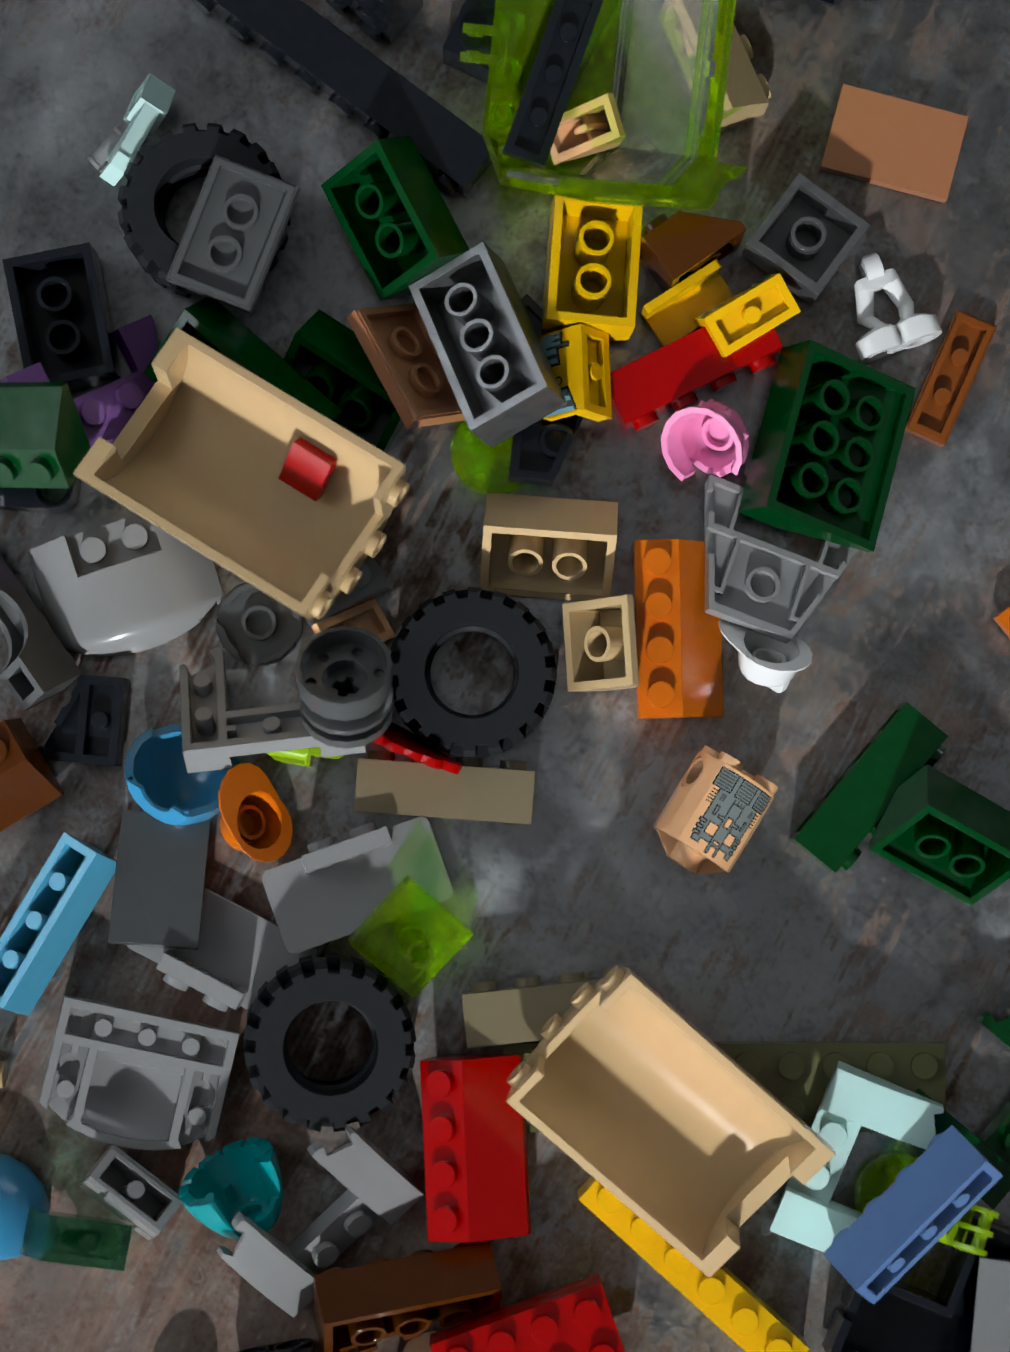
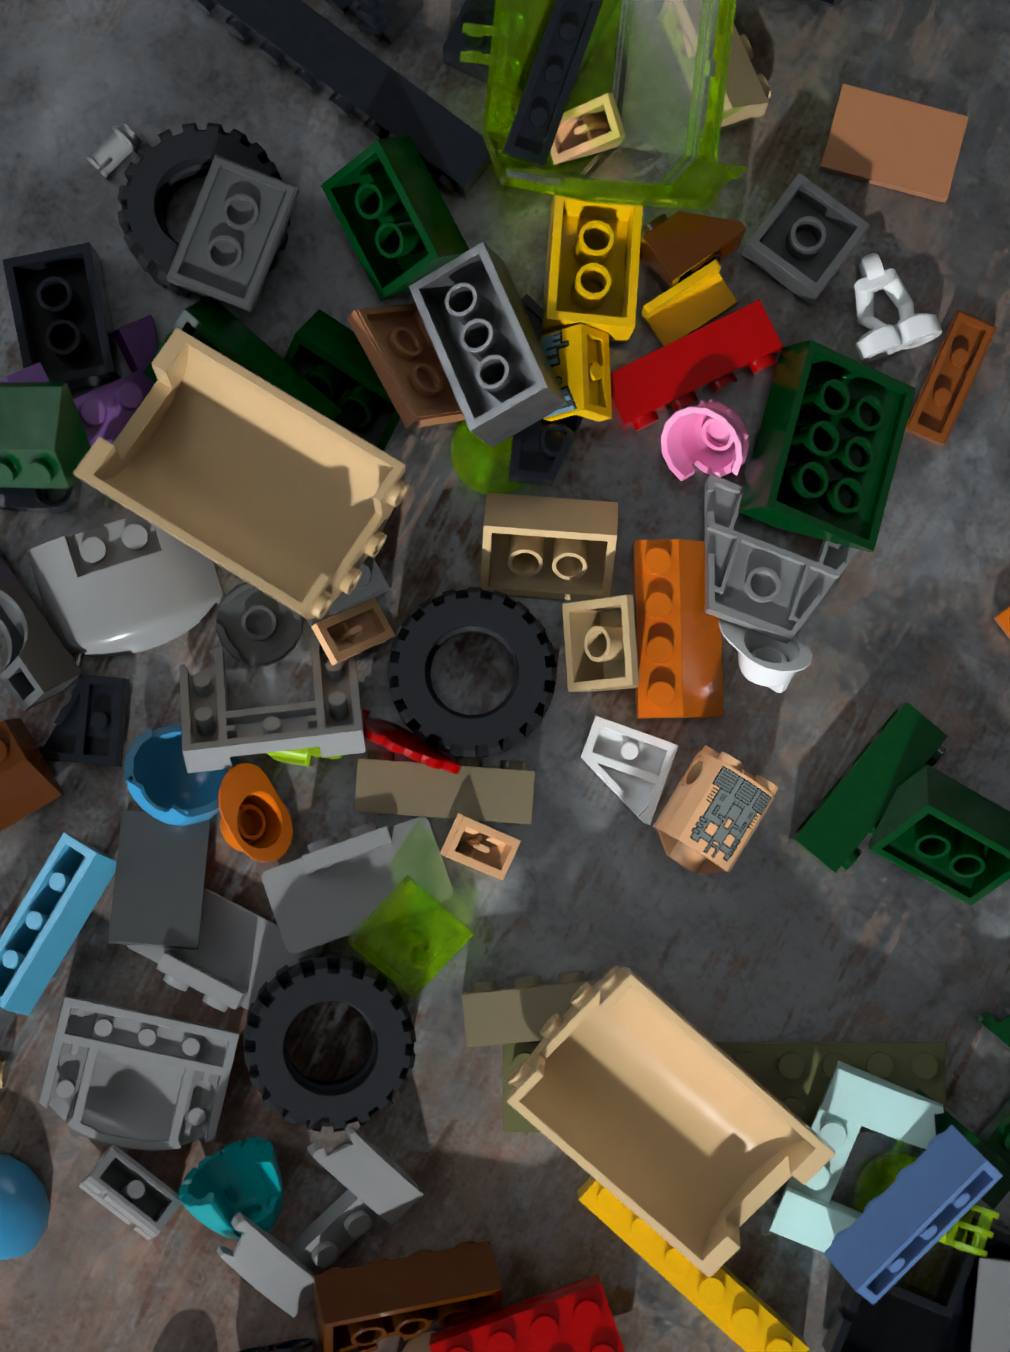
clear green brick [20,1208,133,1271] -> none
light aqua piece [99,73,176,186] -> none
red tile [278,437,338,502] -> none
dark grey wheel [295,626,395,749] -> none
red slope [420,1054,531,1243] -> none
yellow panel [695,273,801,357] -> none
none -> light nougat slope [440,813,521,881]
none -> white wing [580,716,679,825]

